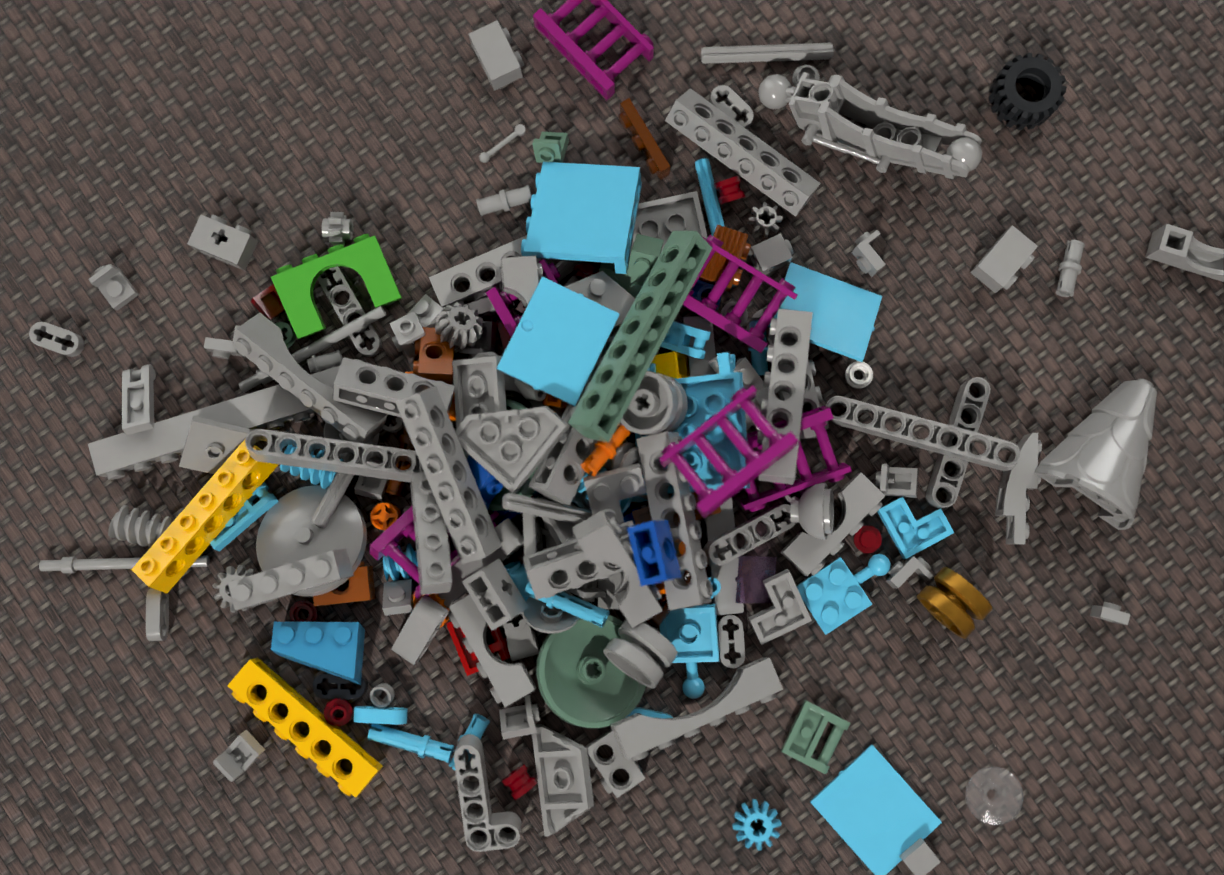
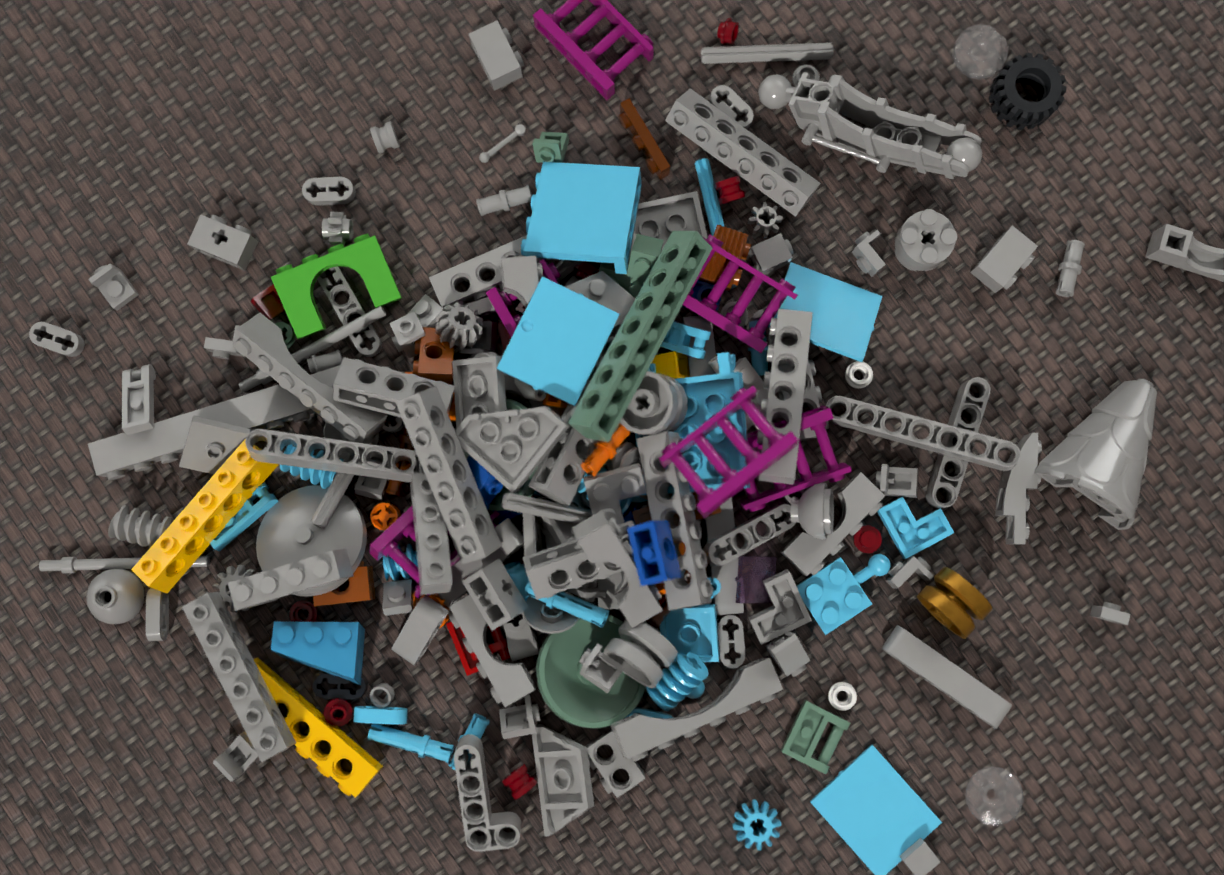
none -> light grey piece [86,569,145,624]
none -> light grey brick [182,592,296,762]
none -> light grey beam [302,177,356,205]
none -> light grey wheel [370,121,400,154]
none -> light grey bracket [579,643,625,693]
none -> medium azure piece [646,652,709,711]
none -> dark red plate [717,18,739,45]
none -> light grey slope [765,631,810,677]
none -> white plate [828,682,857,711]
none -> light grey beam [881,625,1012,729]
none -> light grey brick [894,209,957,271]
none -> clear tile [952,24,1008,79]

